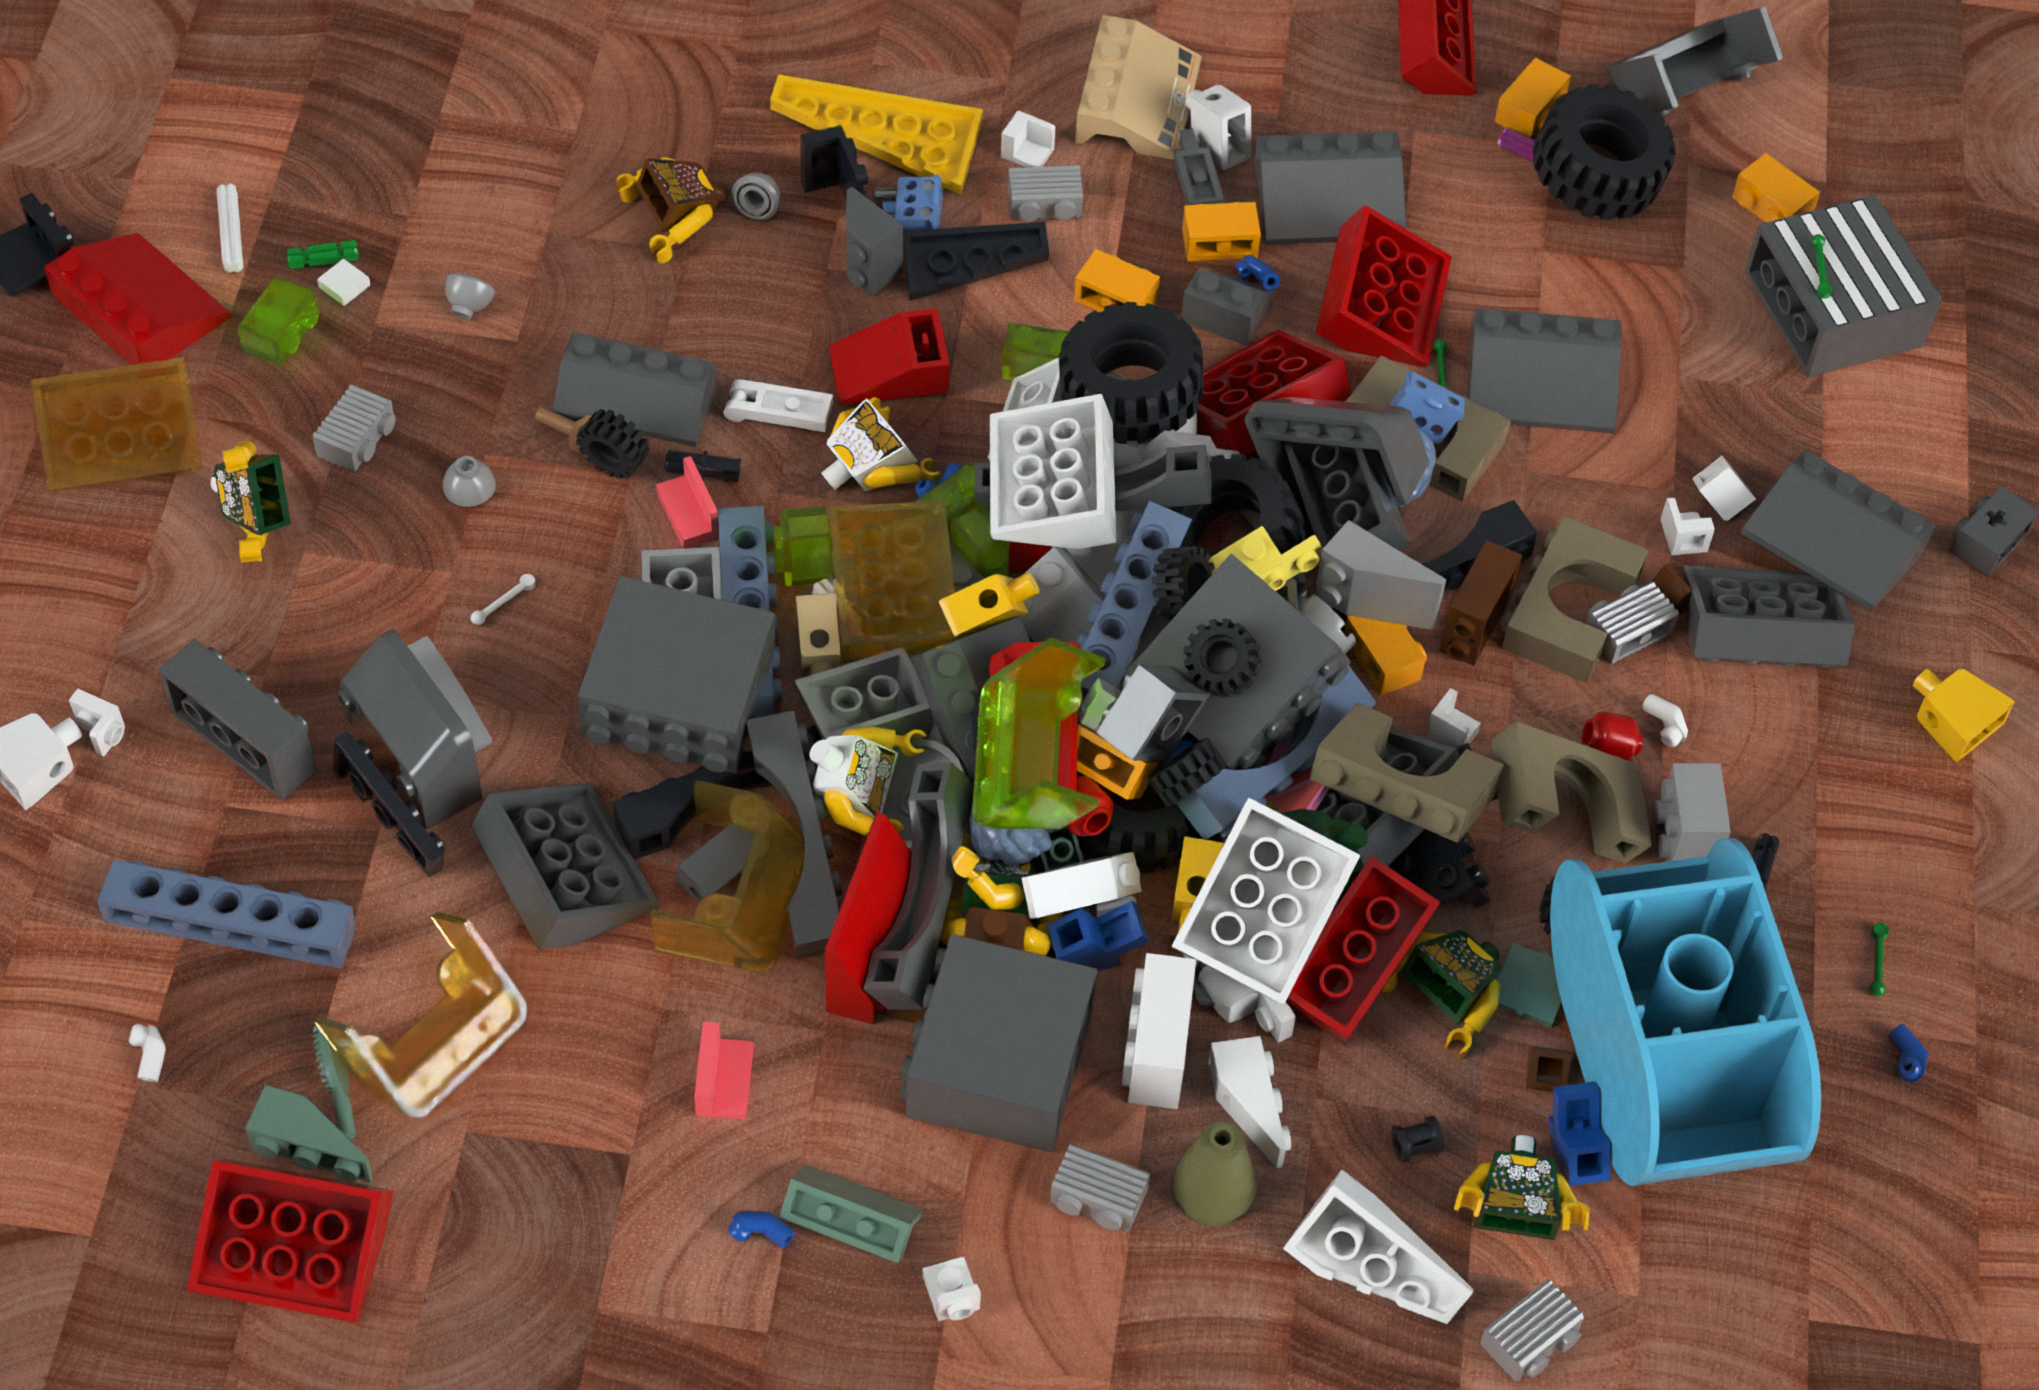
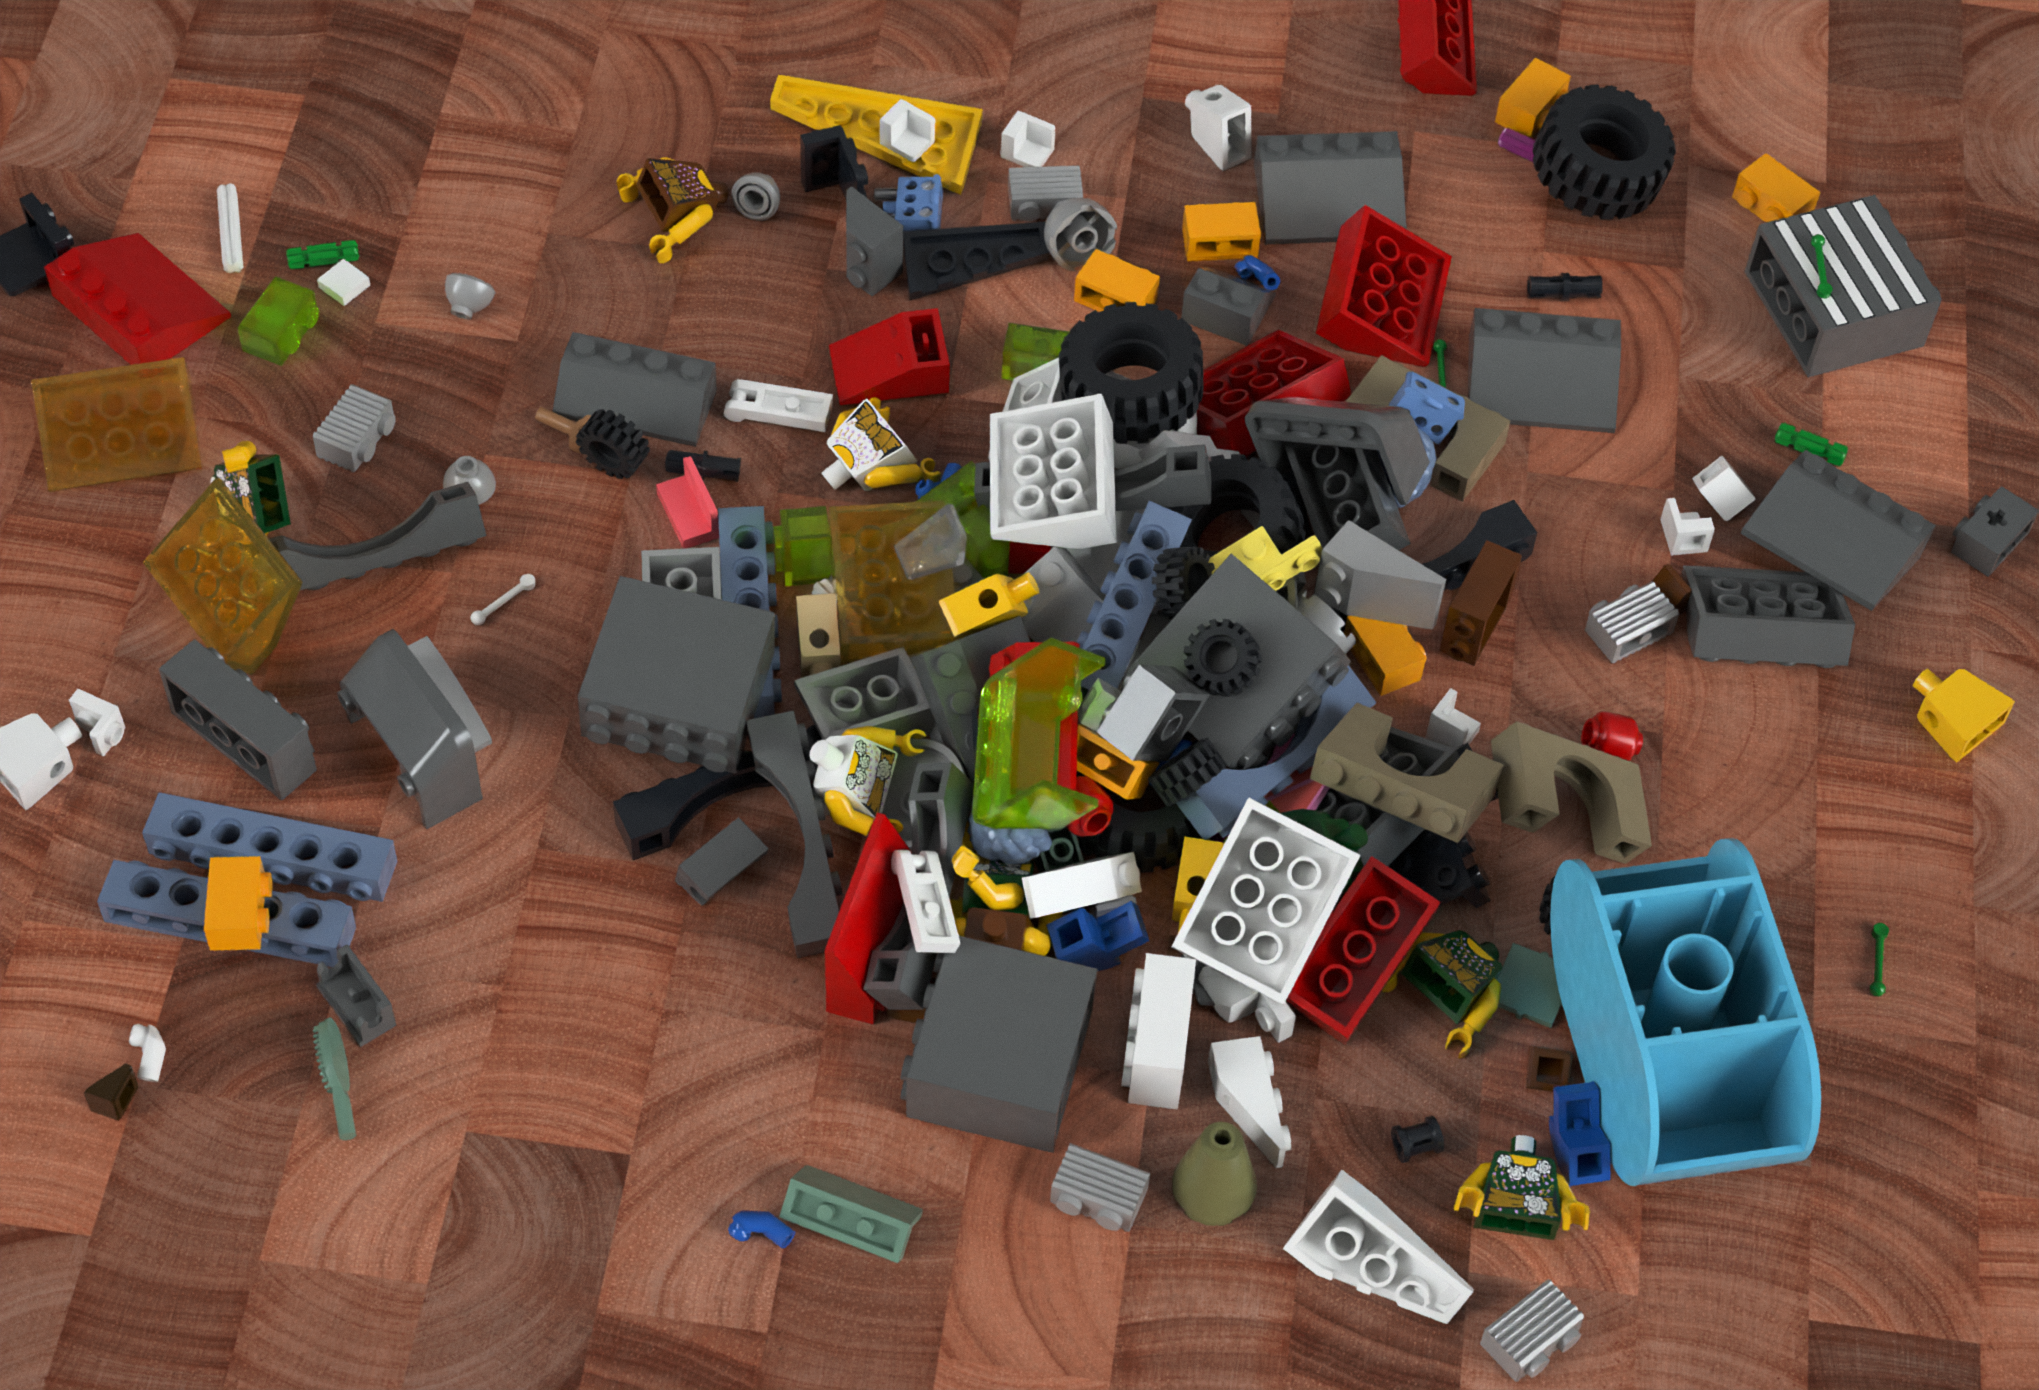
red slope [187,1159,394,1323] -> none
sand green slope [245,1085,373,1183] -> none
clear yellow windscreen [315,912,527,1117] -> none
black wing [333,731,446,877] -> none
dark grey slope [471,783,660,950] -> none
clear yellow windscreen [651,780,805,972] -> none
coral panel [694,1022,754,1119] -> none
white bracket [922,1256,981,1321] -> none
tan piece [1075,15,1202,160] -> none
dark grey hinge [1174,129,1225,205] -> none
dark tan arch [1500,516,1649,683] -> none
dark grey windscreen [1606,6,1784,116] -> none
white arm [1643,694,1688,747] -> none
light grey brick [1654,763,1731,862] -> none
black axle [1752,833,1780,890] -> none
blue arm [1888,1024,1928,1082] -> none
none -> dark brown slope [84,1064,139,1121]
none -> clear yellow slope [142,477,303,675]
none -> sand blue brick [142,792,398,902]
none -> light orange brick [204,856,272,951]
none -> dark grey arch [244,482,486,602]
none -> dark grey hinge [316,944,396,1047]
none -> white panel [880,99,935,162]
none -> white plate [891,850,961,953]
none -> clear slope [894,503,967,580]
none -> light grey cylinder [1044,197,1117,271]
none -> black pin [1527,273,1603,302]
none -> green axle [1775,422,1848,466]

